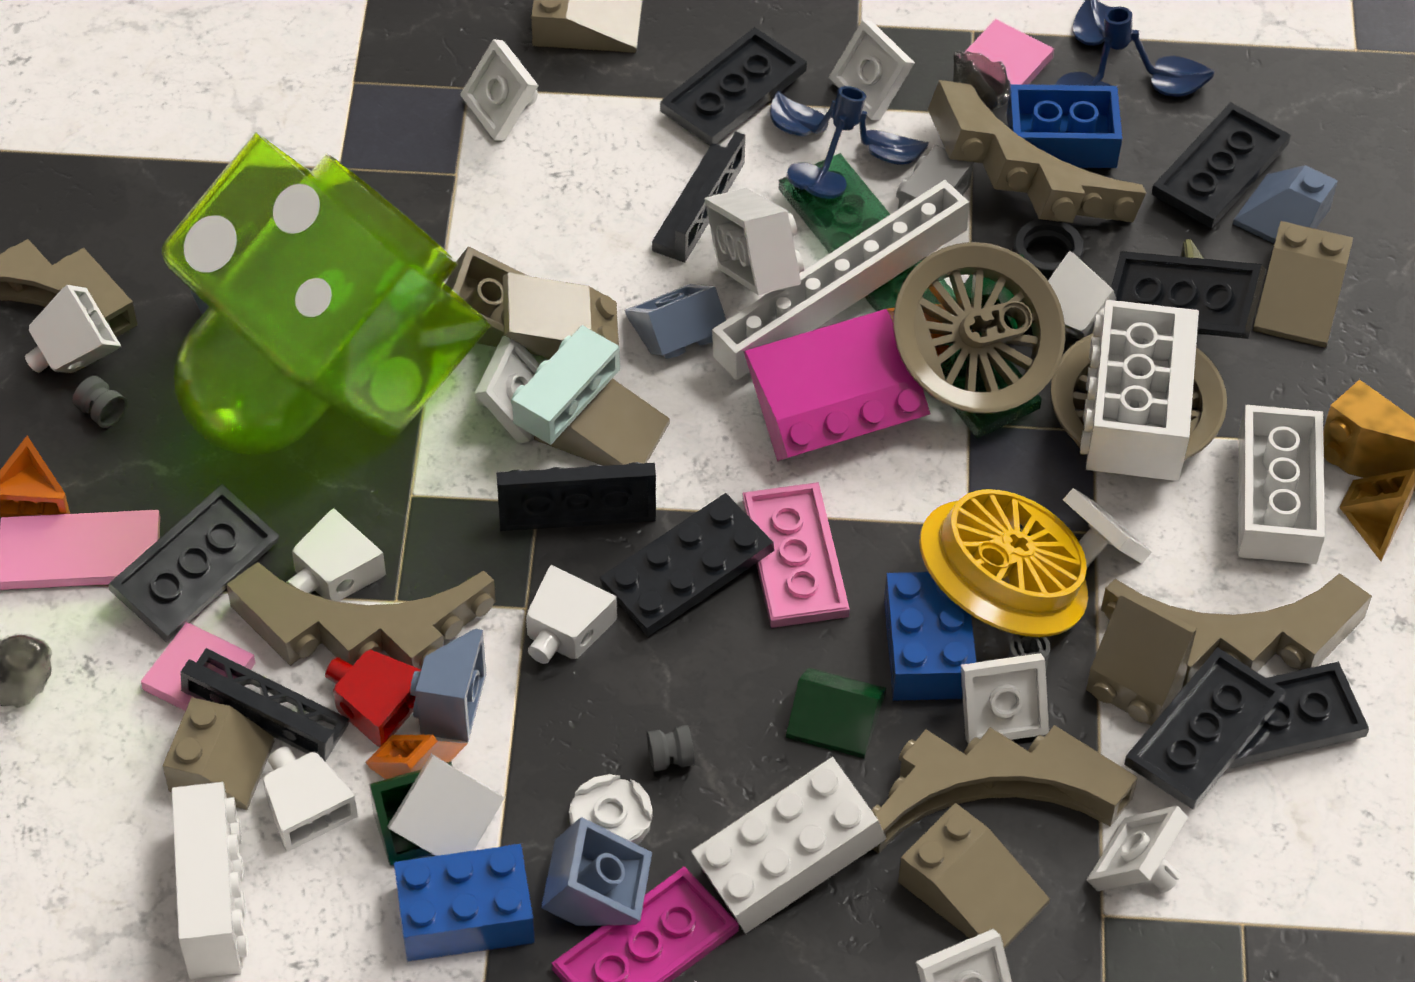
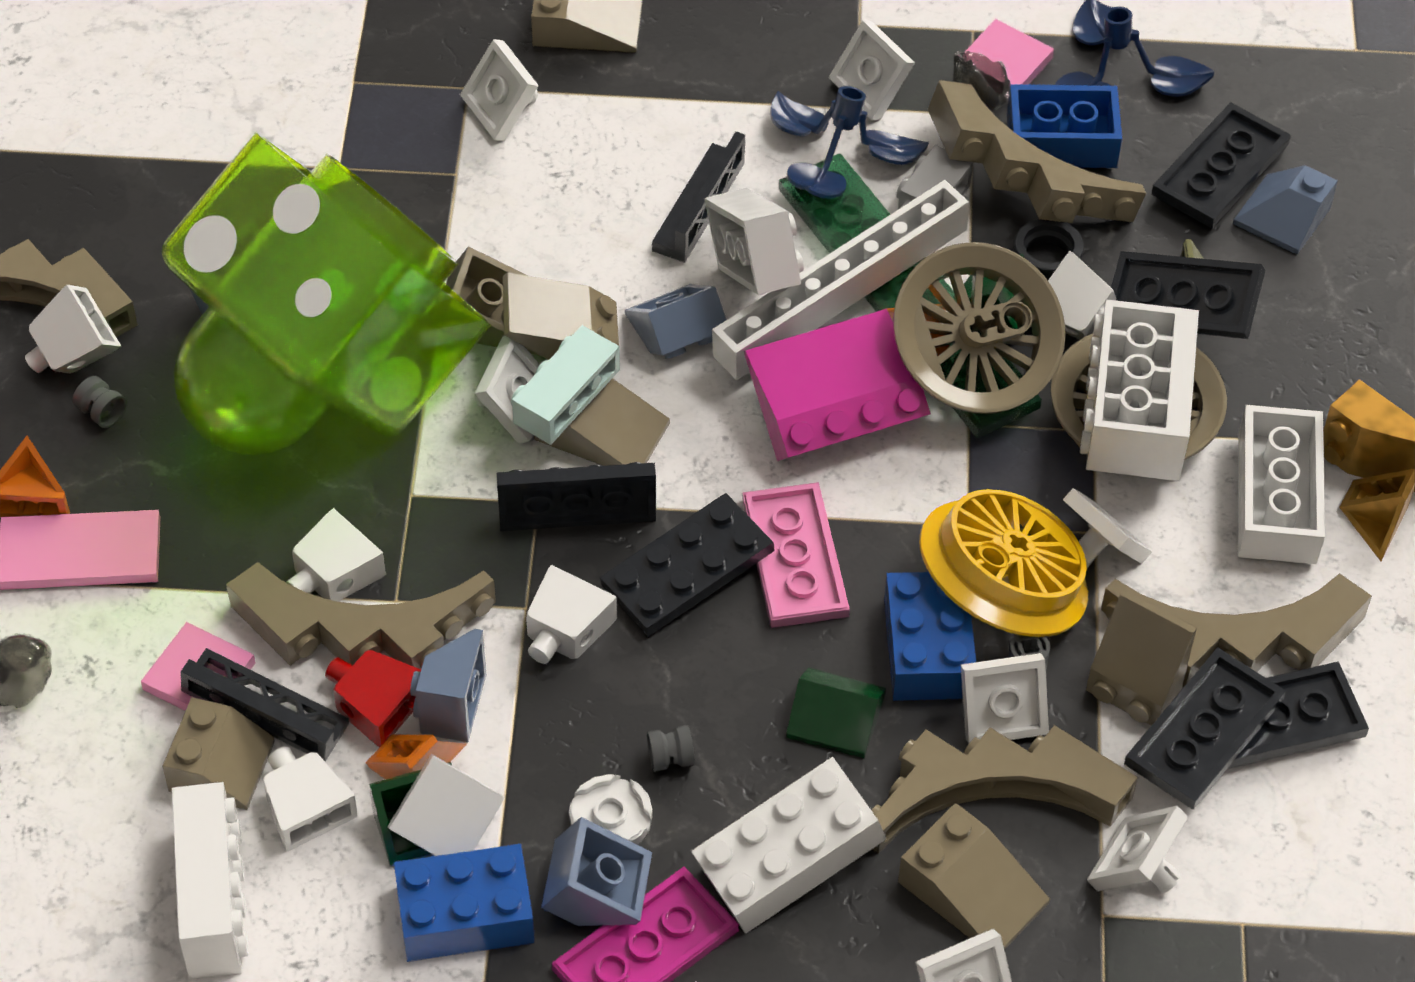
black plate [108,484,279,642] -> none
black plate [660,27,807,146] -> none
dark tan slope [1253,221,1353,348] -> none

